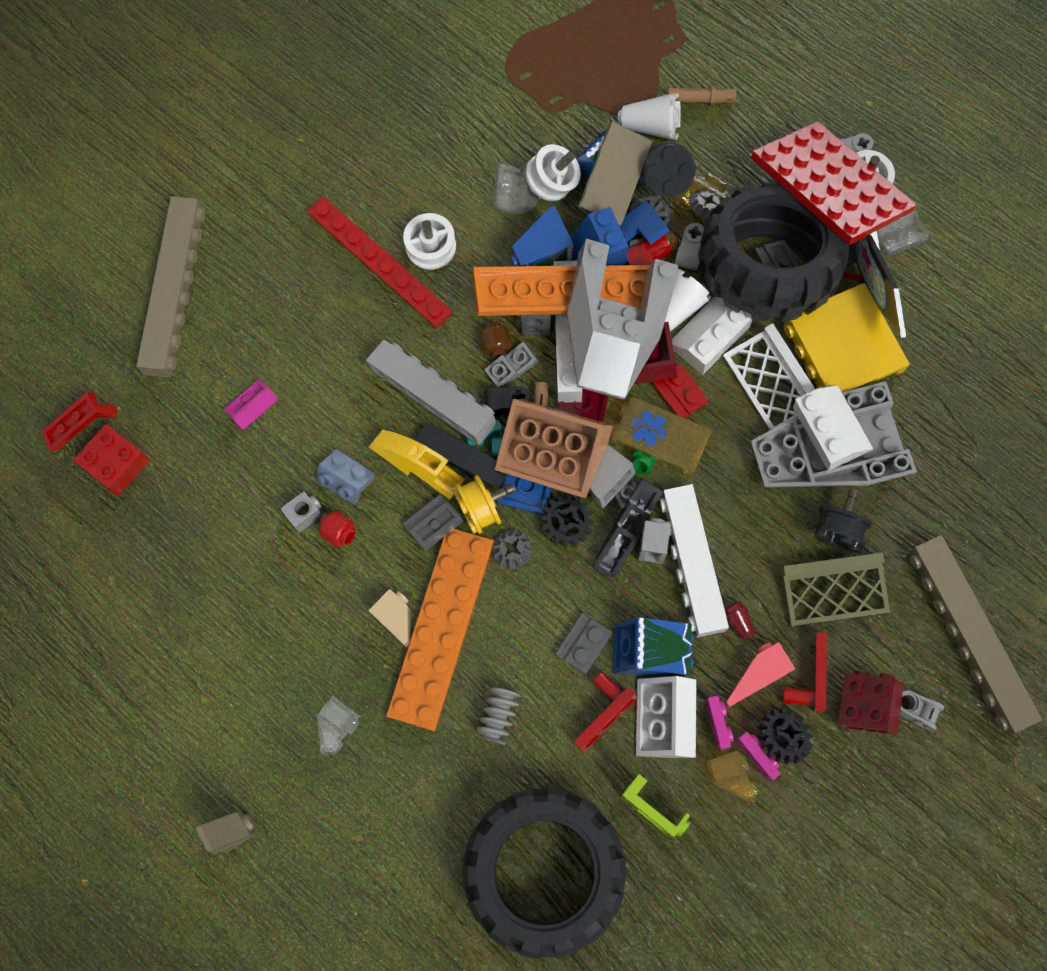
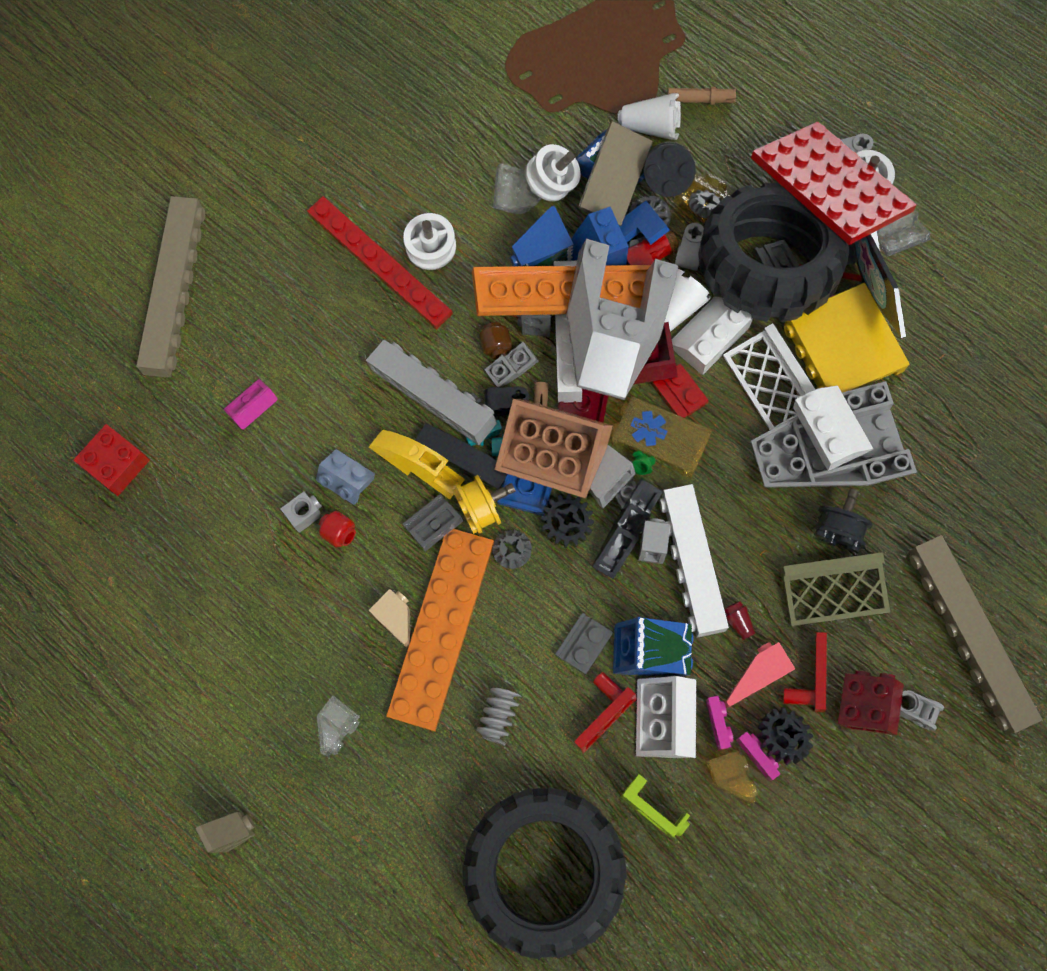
red piece [41,392,117,452] -> none

